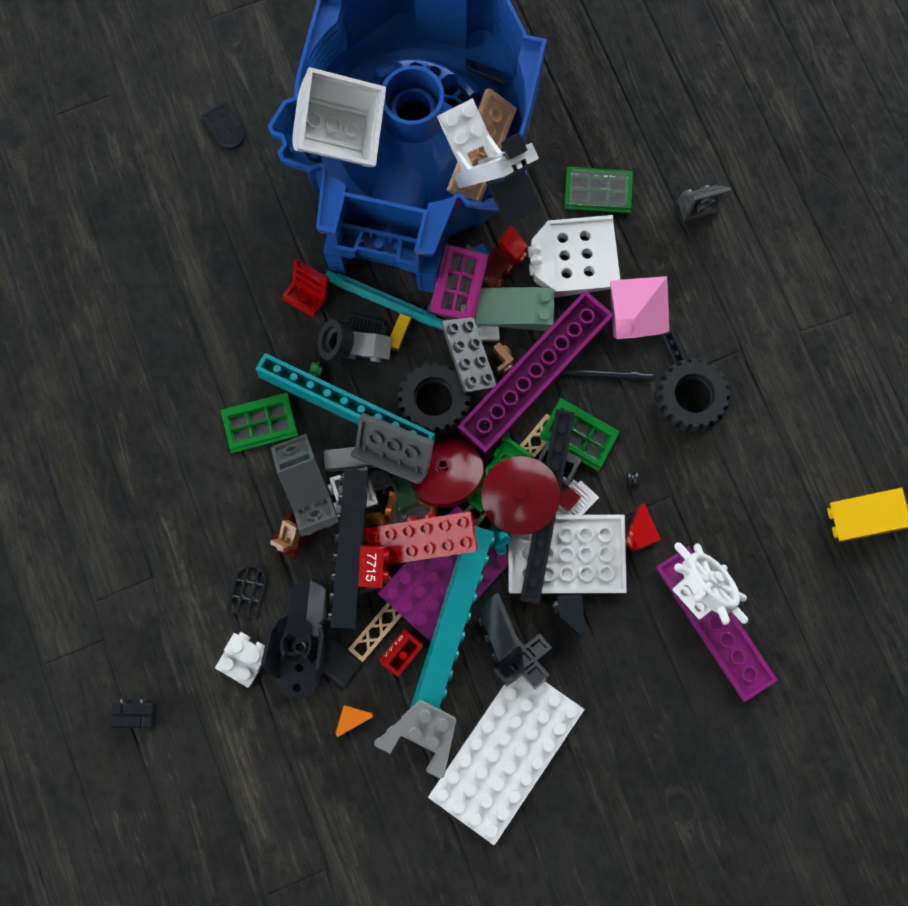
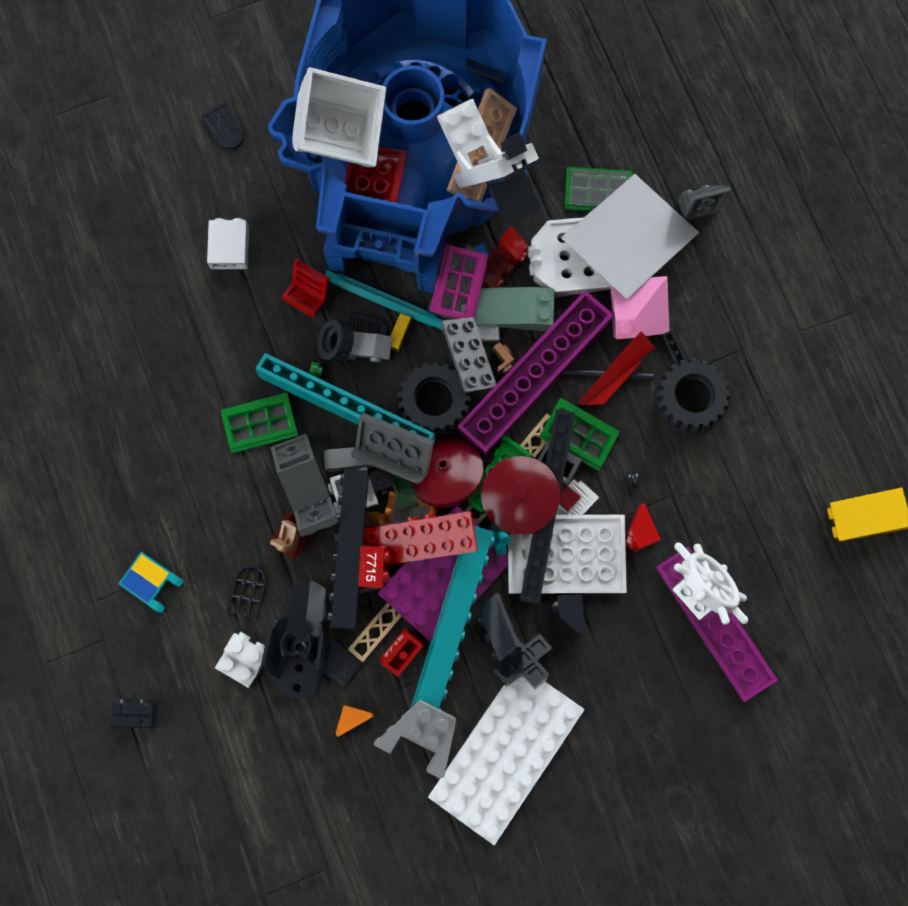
none -> flag [118,552,184,613]
none -> white brick [207,218,249,269]
none -> red slope [344,147,408,203]
none -> sticker [561,174,699,299]
none -> red wedge [578,331,655,407]

